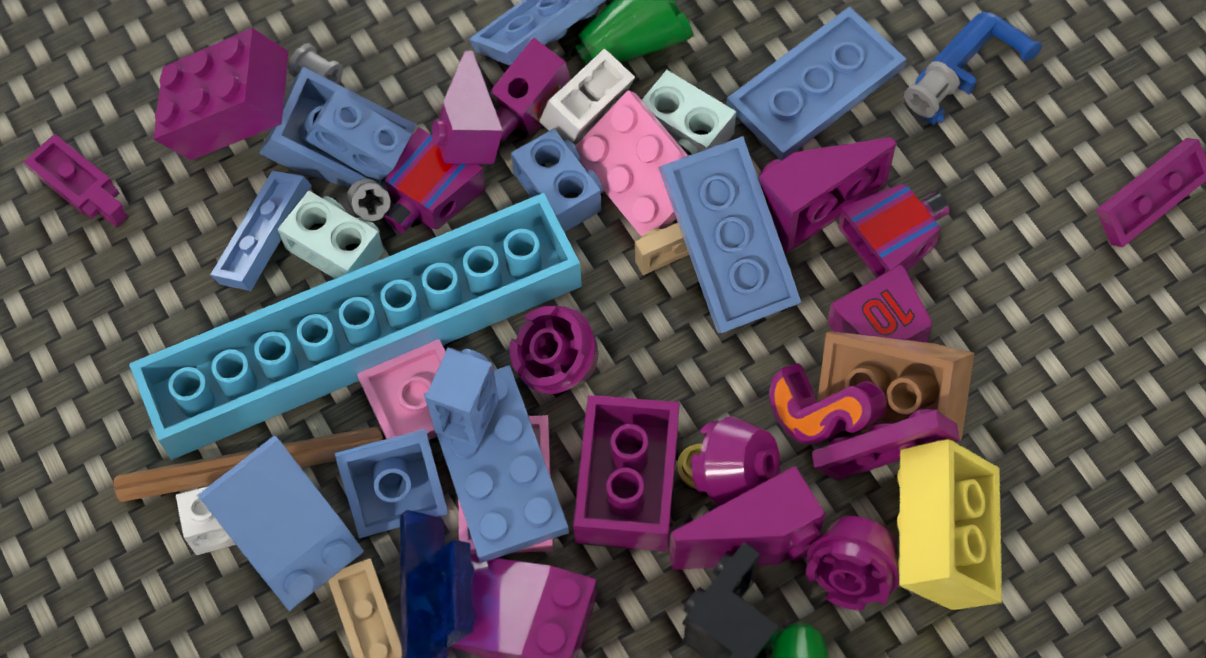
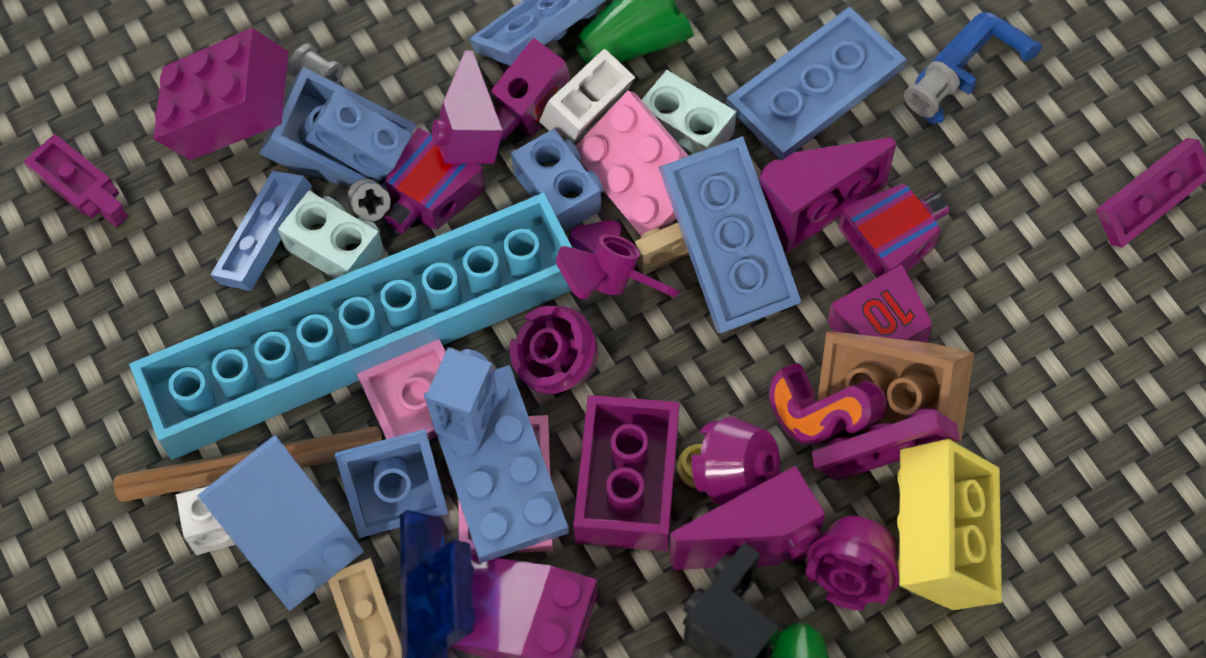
none -> magenta piece [556,221,680,299]

